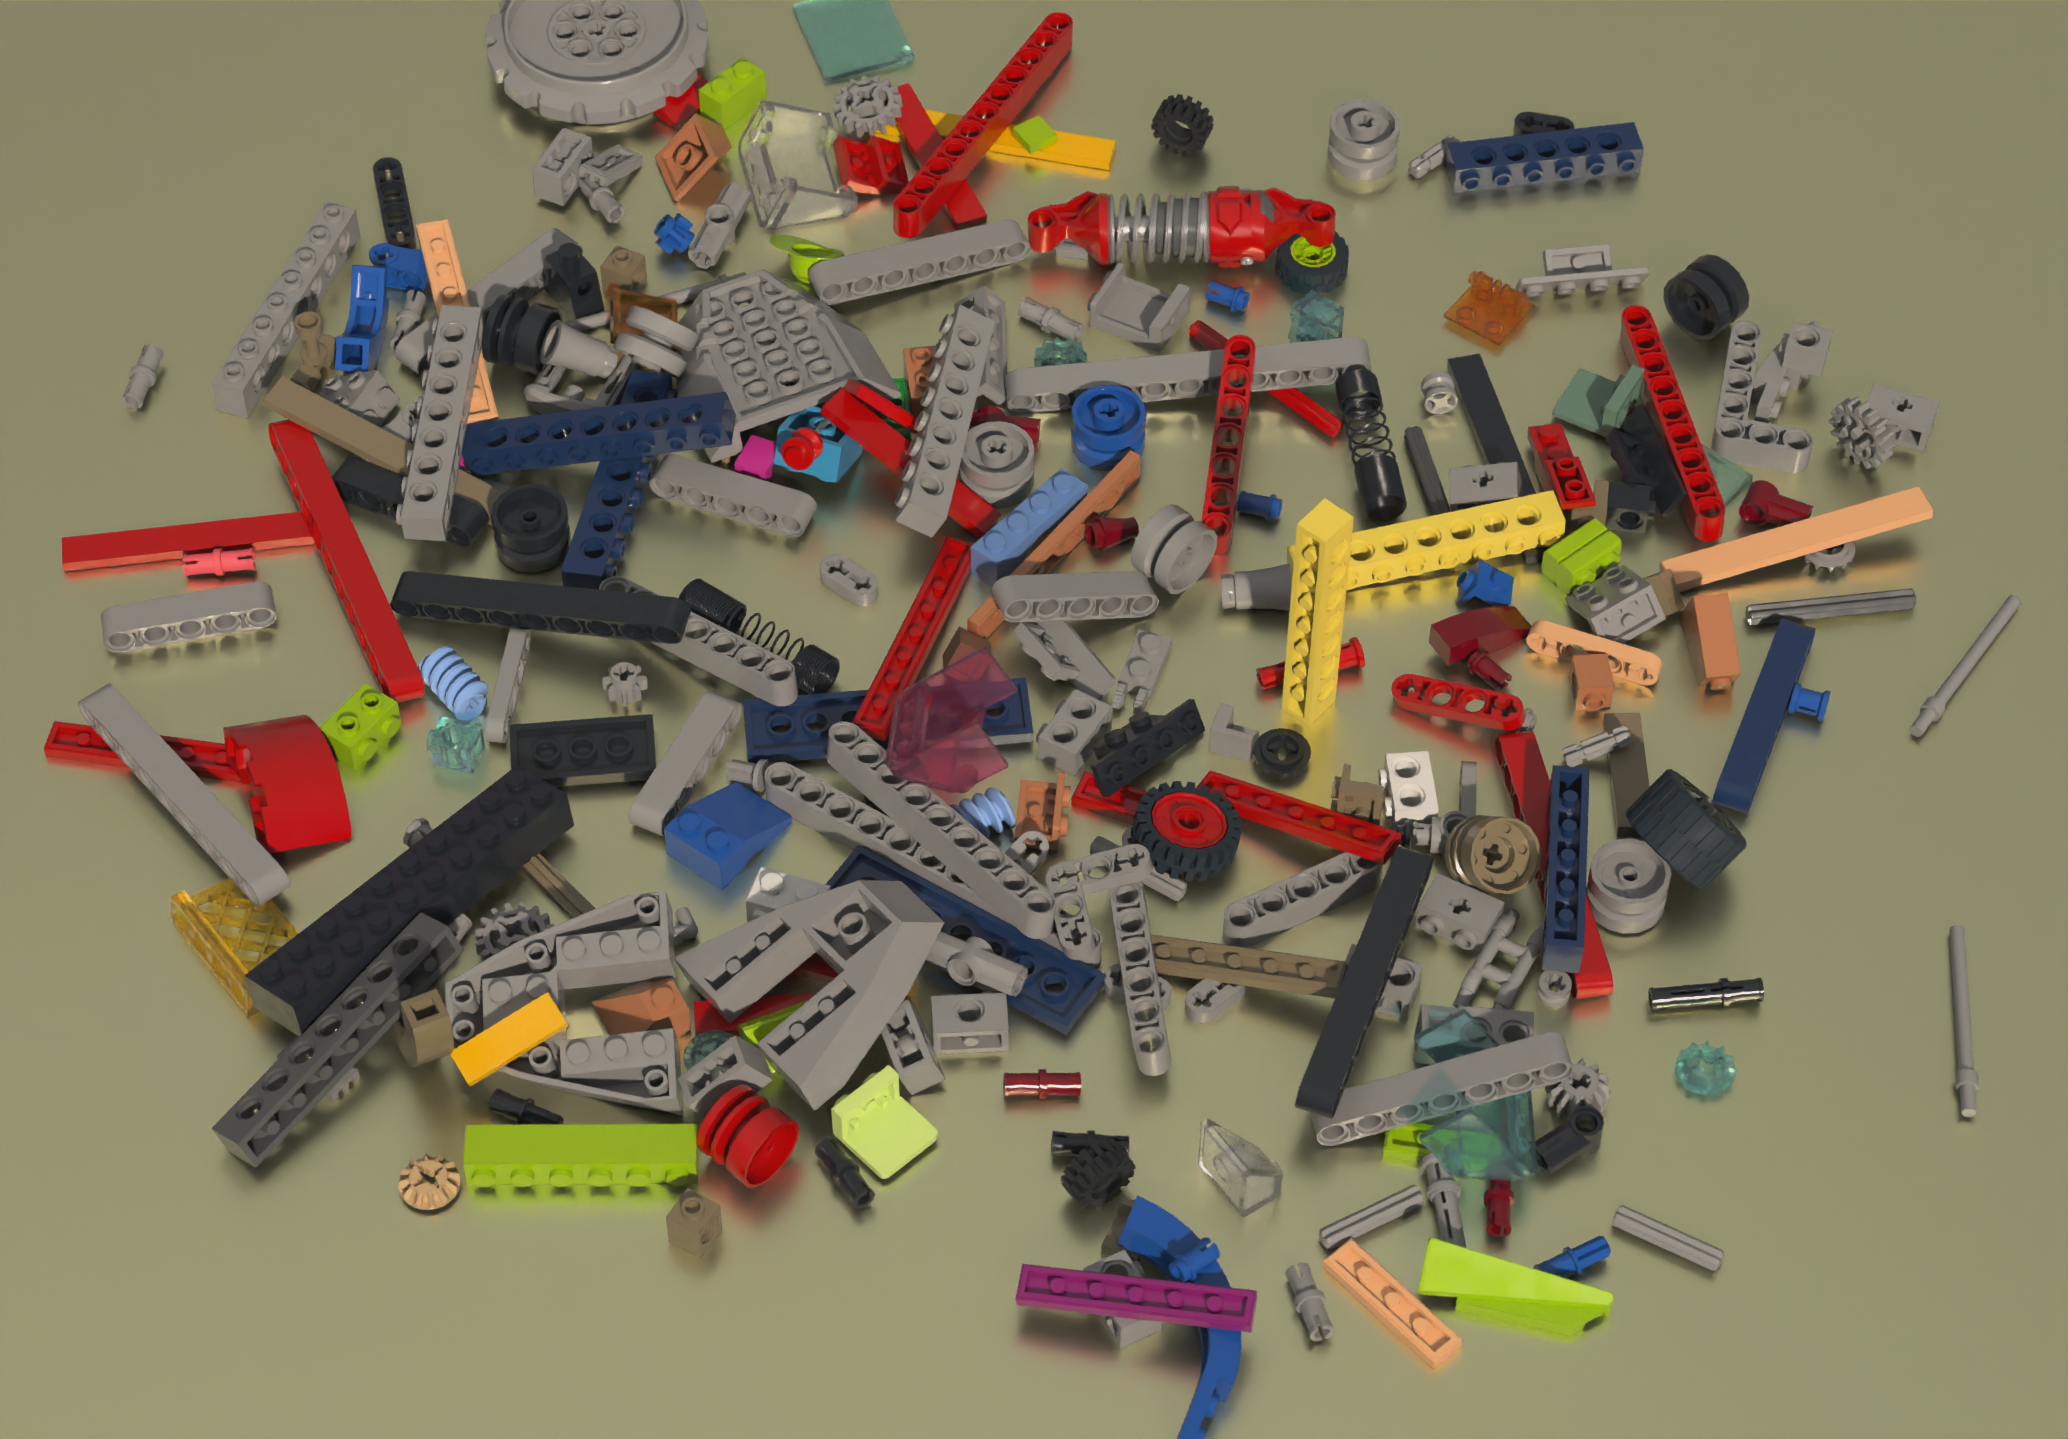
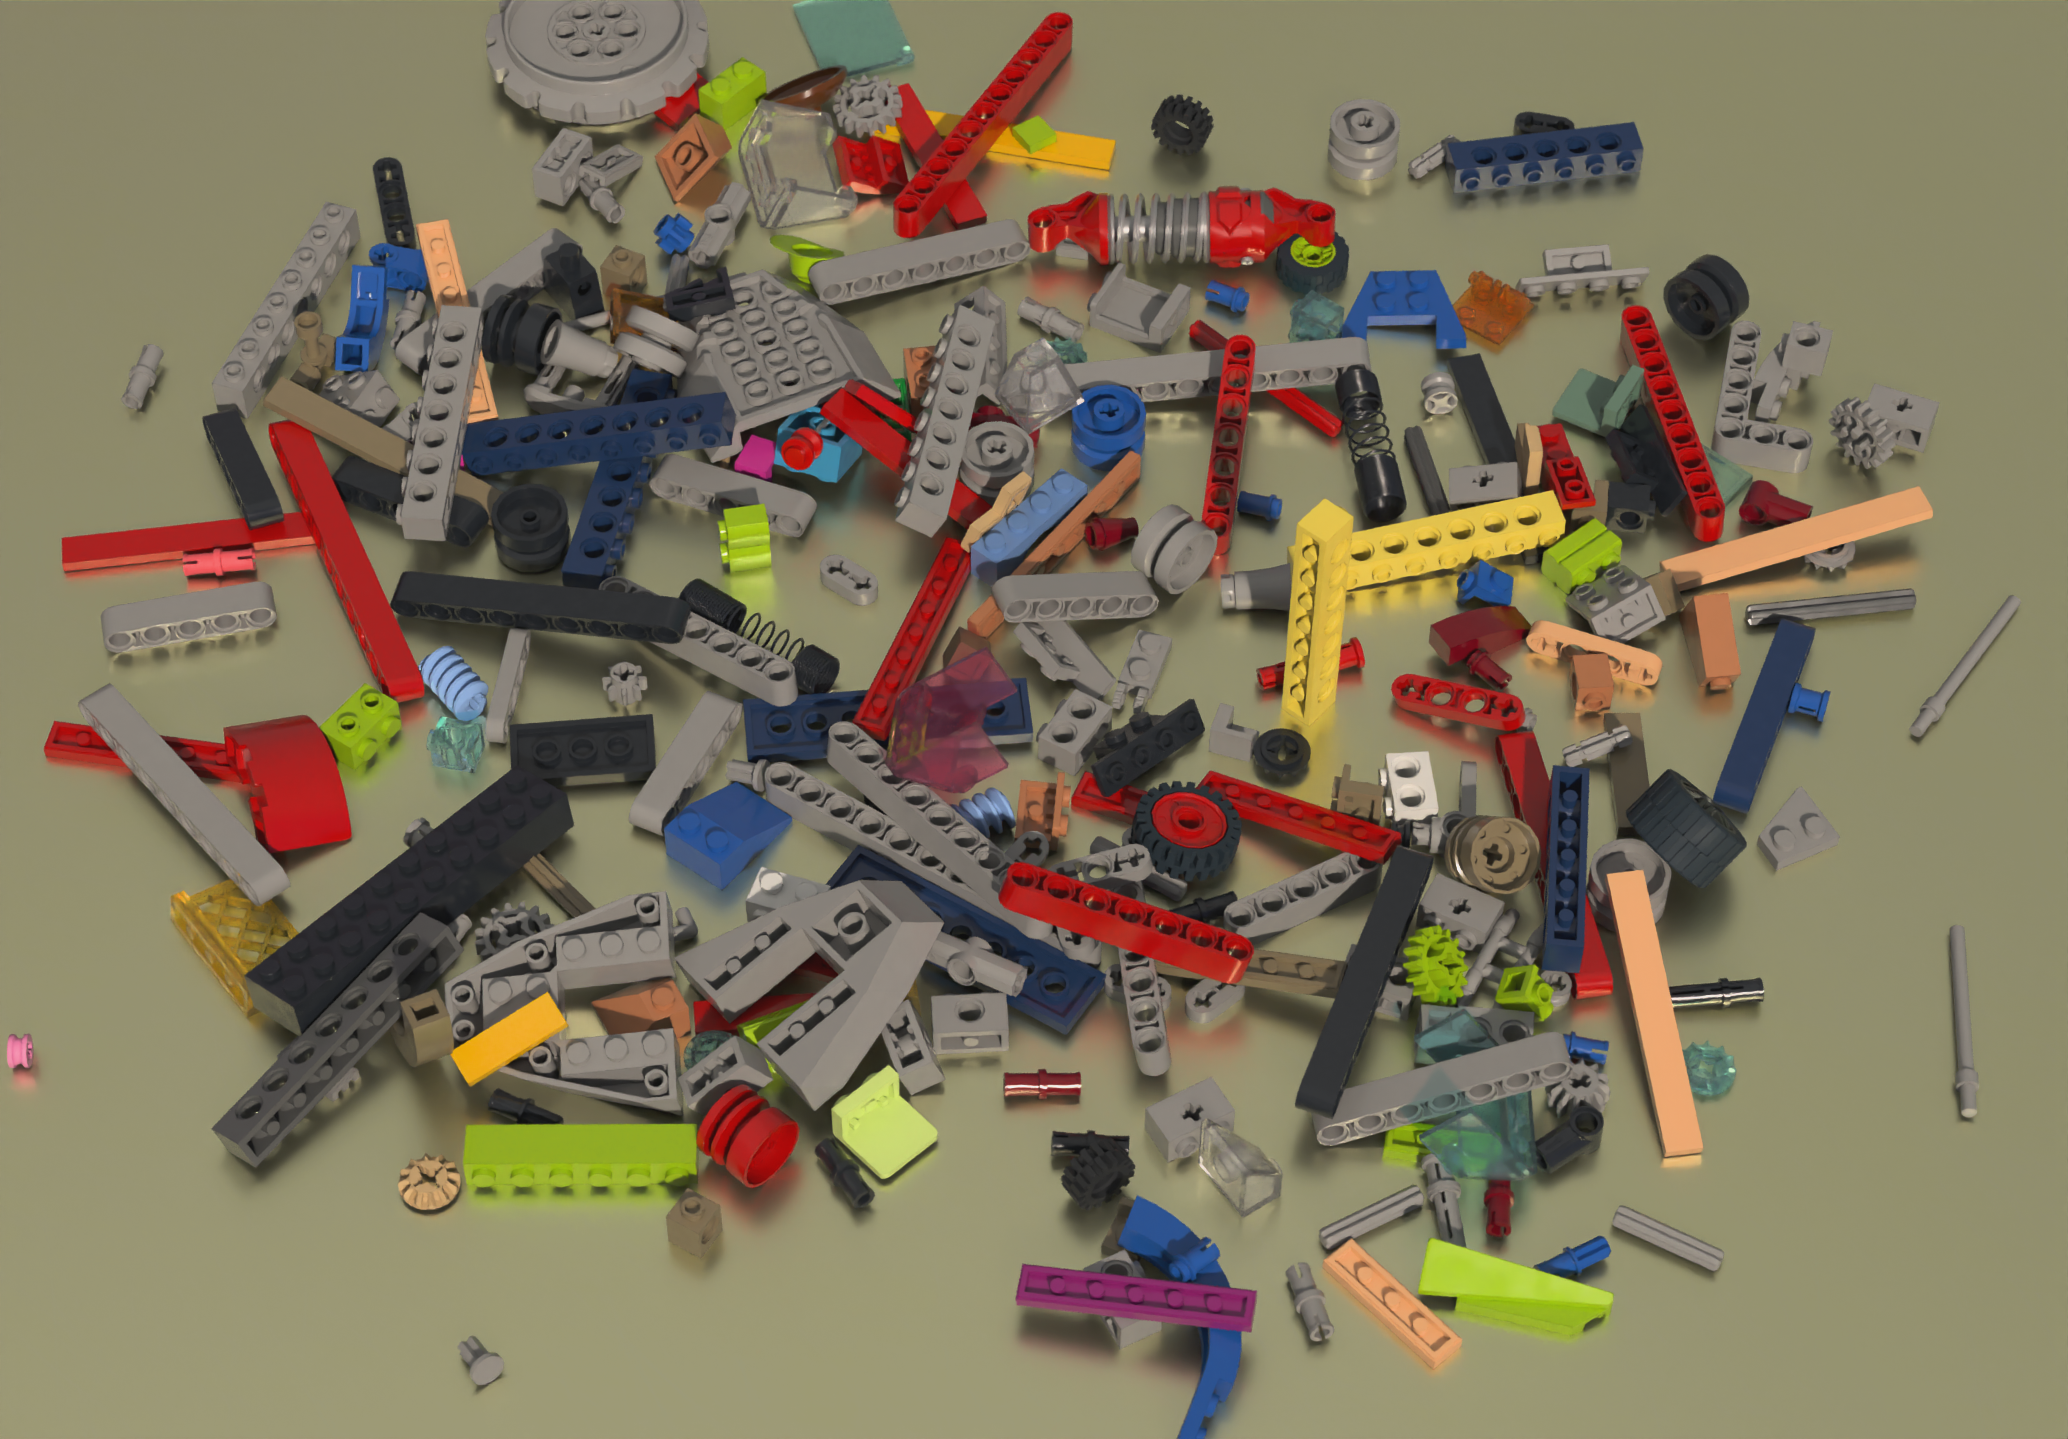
none -> bright pink bush [7,1034,33,1068]
none -> black beam [202,407,284,531]
none -> light grey piece [458,1336,504,1385]
none -> light grey axle [663,254,689,313]
none -> black wing [664,267,736,322]
none -> lime brick [717,504,771,573]
none -> reddish brown dish [758,65,848,117]
none -> tan tile [960,471,1032,553]
none -> clear slope [995,337,1085,435]
none -> red beam [998,862,1254,984]
none -> light grey brick [1145,1077,1235,1162]
none -> black pin [1168,891,1238,924]
none -> blue wing [1336,270,1466,349]
none -> lime gear [1403,925,1468,1006]
none -> lime brick [1495,964,1554,1022]
none -> tan tile [1515,423,1543,496]
none -> blue pin [1563,1031,1609,1065]
none -> light nougat tile [1605,870,1704,1157]
none -> light grey wing [1757,787,1840,871]

